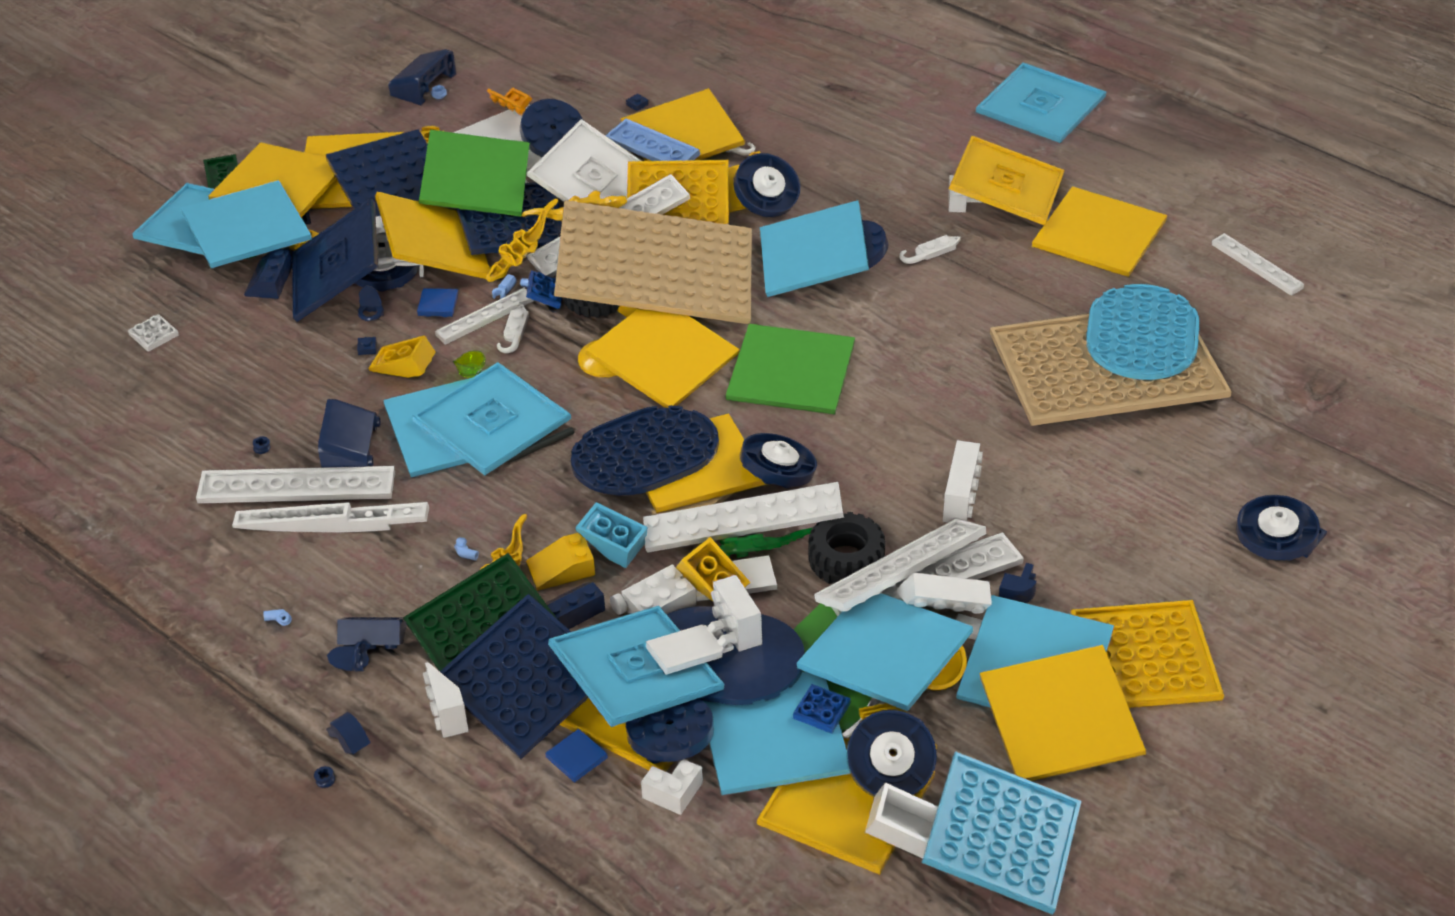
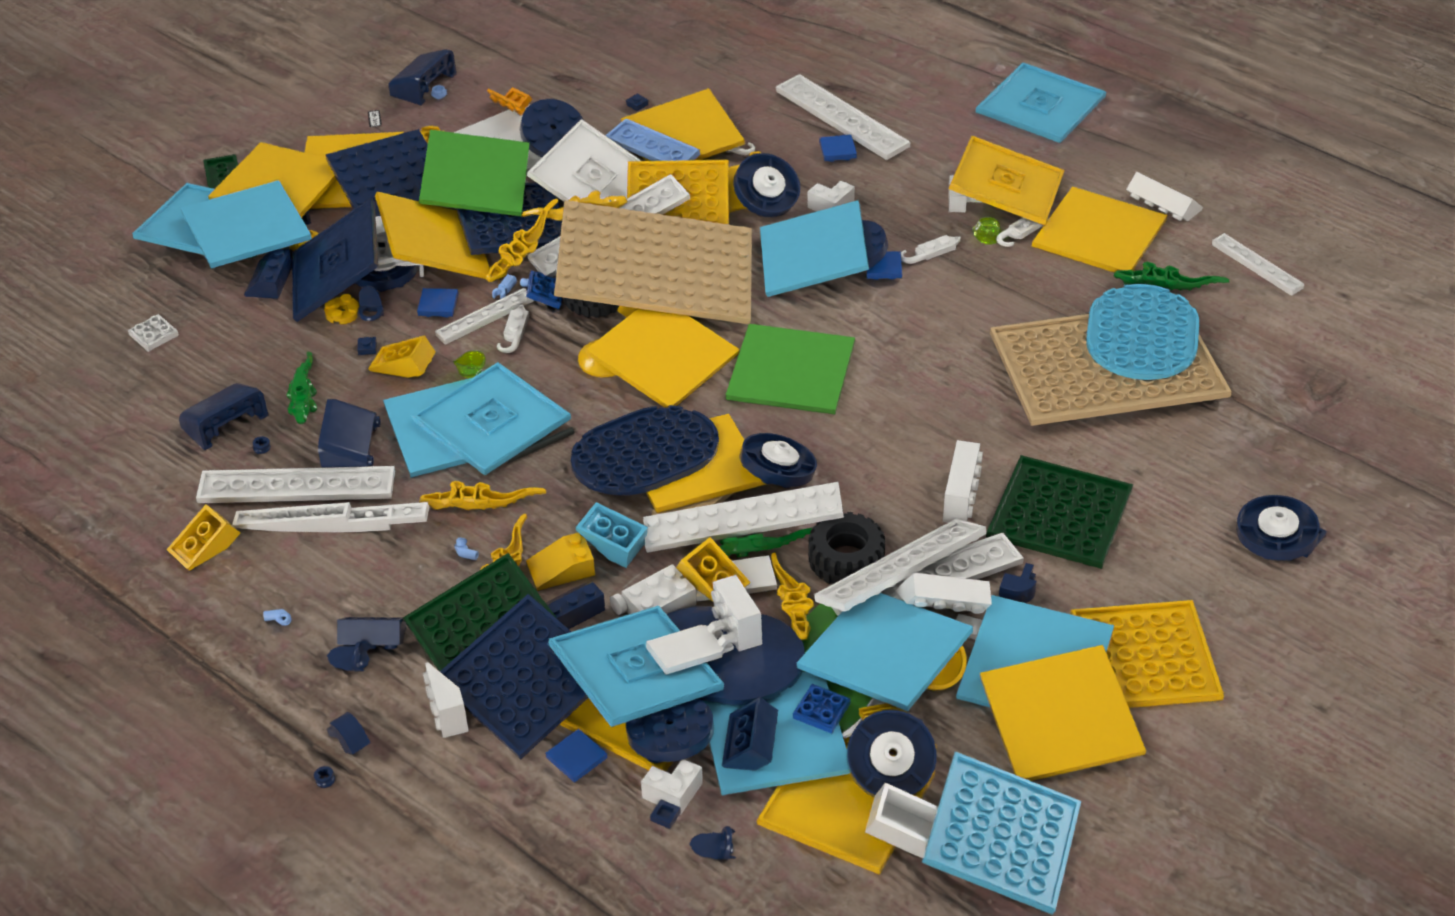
none -> yellow slope [166,504,240,571]
none -> dark blue windscreen [179,383,269,450]
none -> green animal [286,351,317,424]
none -> yellow plate [324,294,360,324]
none -> sticker [368,110,382,127]
none -> yellow animal [419,481,547,510]
none -> dark blue plate [650,800,681,829]
none -> dark blue piece [689,826,736,860]
none -> dark blue slope [722,697,778,771]
none -> yellow animal [771,552,814,640]
none -> white plate [776,74,910,160]
none -> white brick [808,181,855,212]
none -> blue tile [819,135,857,162]
none -> blue tile [866,251,902,279]
none -> clear neon green helmet [972,217,1002,245]
none -> dark green tile [986,455,1134,569]
none -> white plate [996,218,1044,247]
none -> green animal [1114,262,1229,291]
none -> white slope [1126,172,1203,221]

